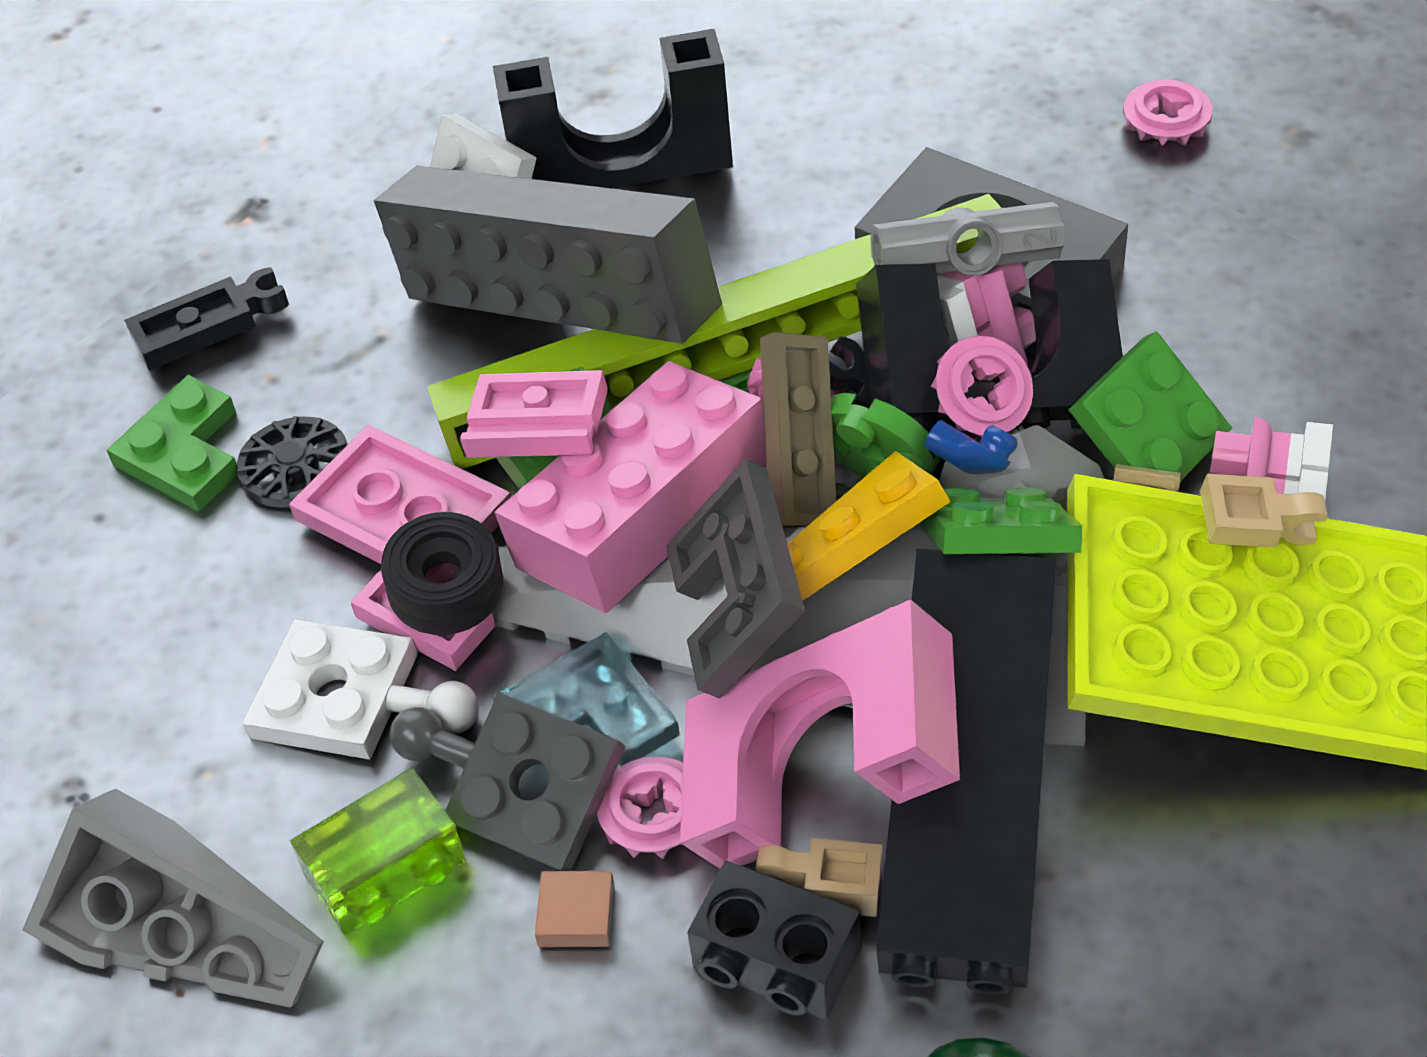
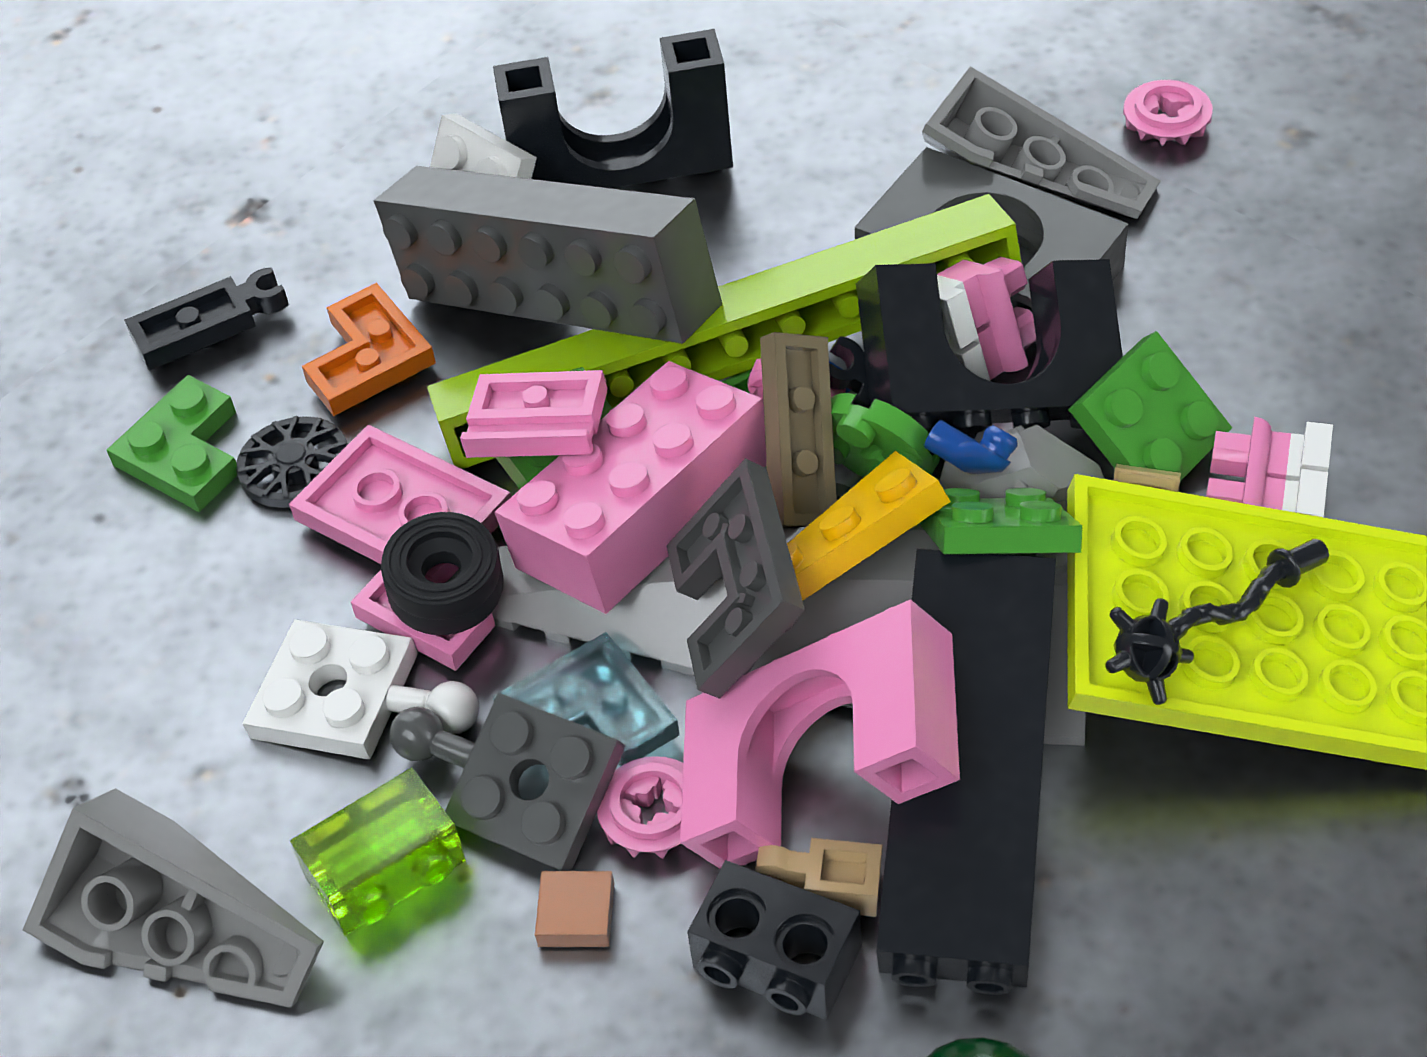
light grey piece [870,202,1065,276] -> none
bright pink gear [931,336,1033,439] -> none
tan plate [1200,474,1328,548] -> none
none -> orange plate [302,282,436,416]
none -> light grey wedge [922,66,1161,219]
none -> black piece [1105,539,1329,705]

